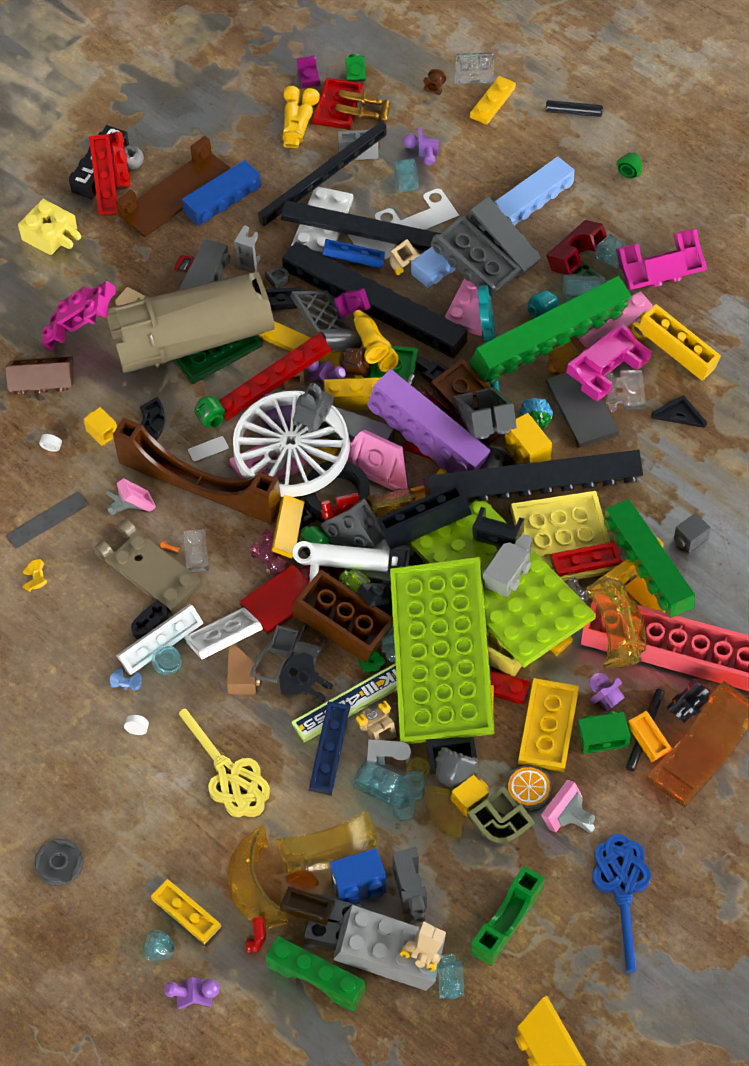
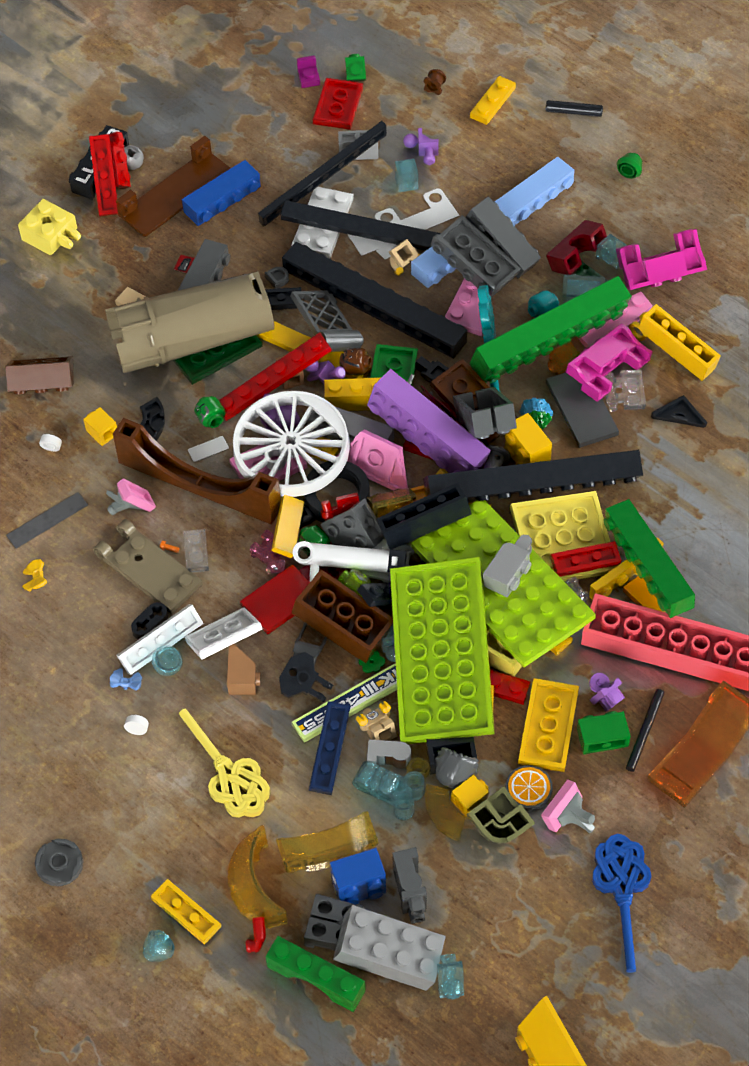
dark pink bracket [41,281,116,351] -> none
medium lavender piece [164,977,220,1009] -> none
light grey hinge [234,225,261,272] -> none
dark grey piece [250,625,299,683] -> none
dark brown tile [280,886,335,925] -> none
yellow piece [282,86,320,149] -> none
clear orange tile [285,863,319,892] -> none
dark grey hinge [292,383,334,432] -> none
blue plate [323,239,385,268] -> none
magenta bracket [334,288,371,318] -> none
pearl gold piece [335,90,391,122] -> none
yellow piece [353,310,399,372] -> none
tan piece [400,921,446,971] -> none
clear slope [454,52,495,84] -> none
green arch [471,866,545,967] -> none
black panel [472,507,524,547] -> none
clear yellow windscreen [587,576,646,670] -> none
light orange tile [627,710,673,762] -> none
black hips [667,679,714,723] -> none
dark grey brick [674,513,711,553] -> none

